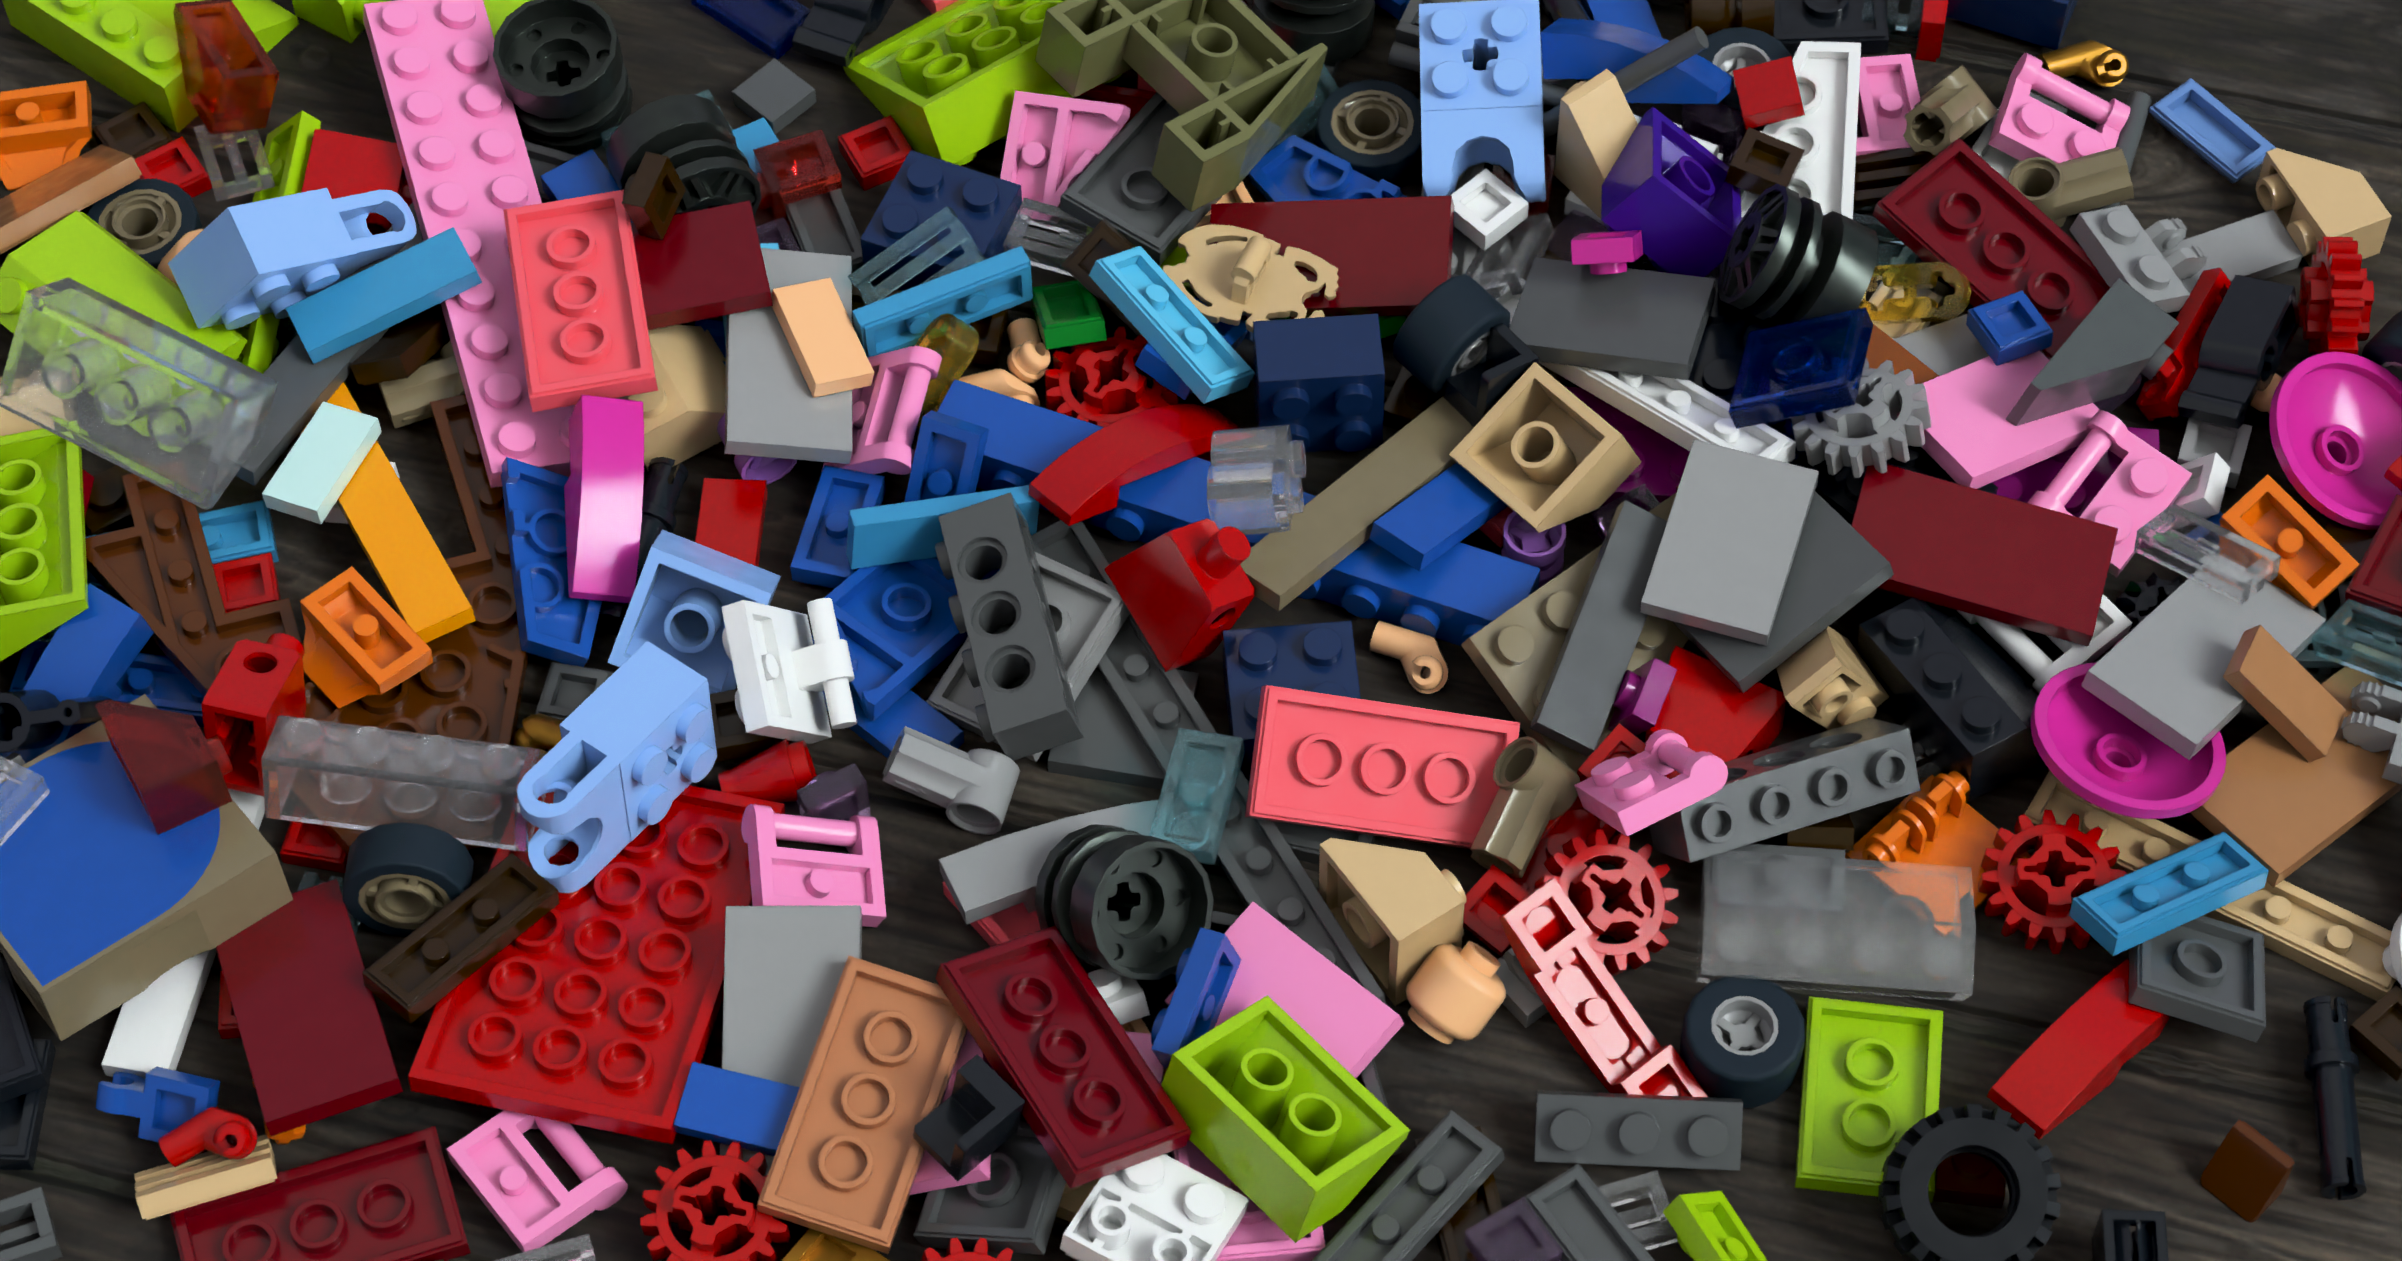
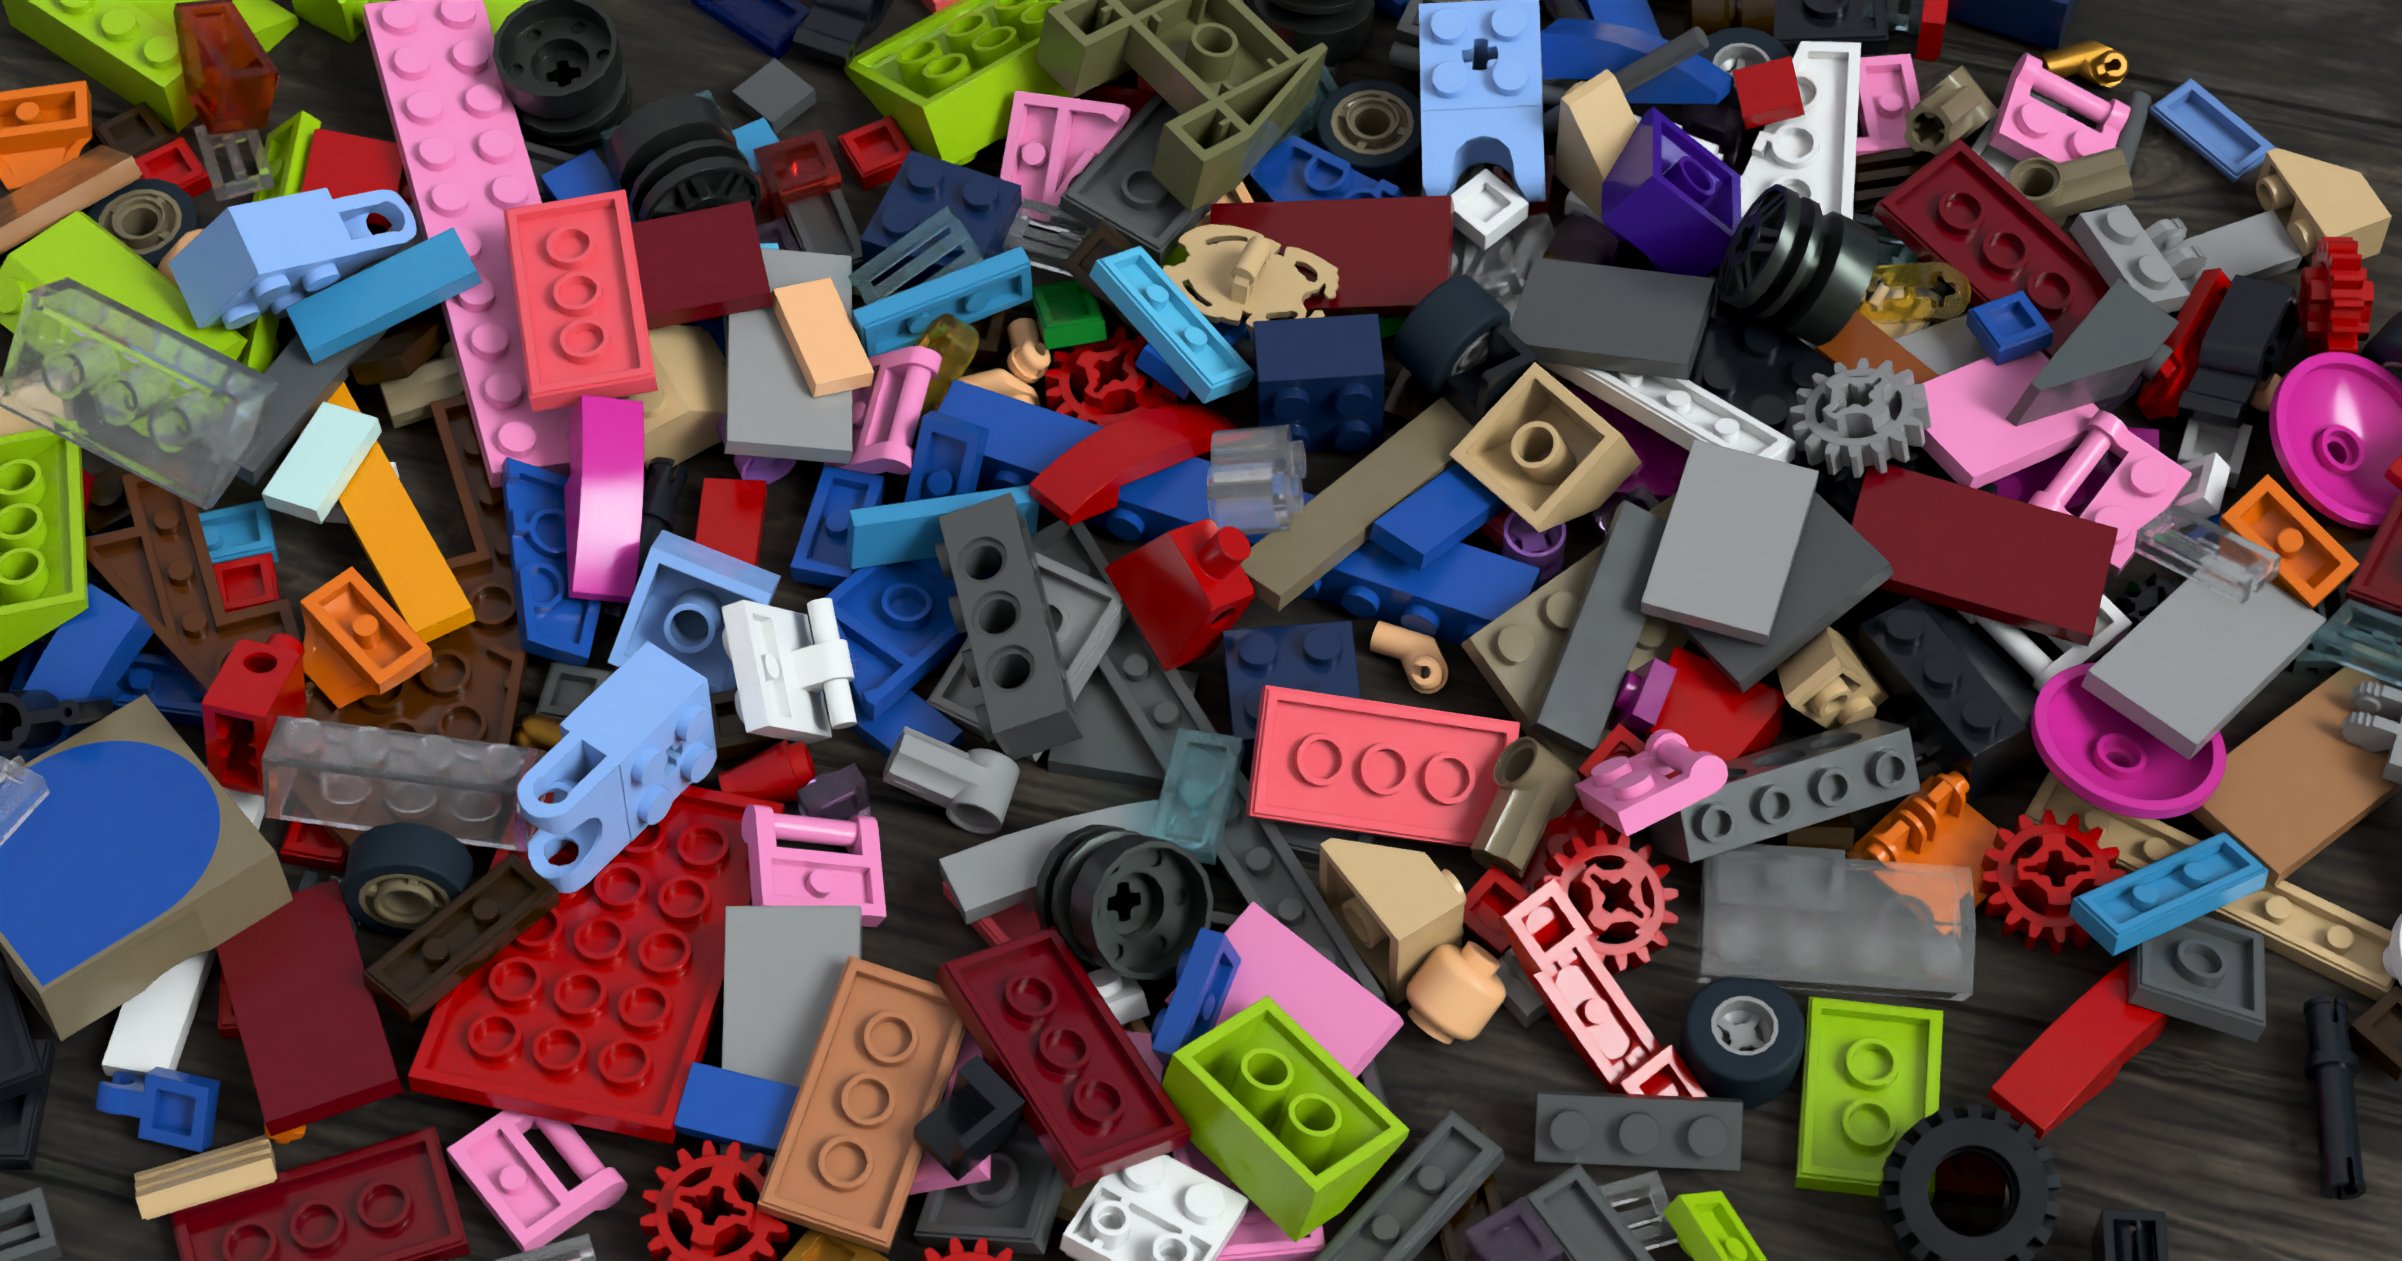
clear red slope [95,700,234,835] -> none
red arm [158,1107,257,1167] -> none
dark brown plate [622,152,686,240] -> none
dark pink plate [1571,230,1643,275] -> none
dark brown plate [1724,127,1805,196] -> none
clear blue tile [1728,308,1873,429] -> none
reddish brown slope [2200,1119,2295,1223] -> none
medium nougat tile [2223,625,2346,762] -> none

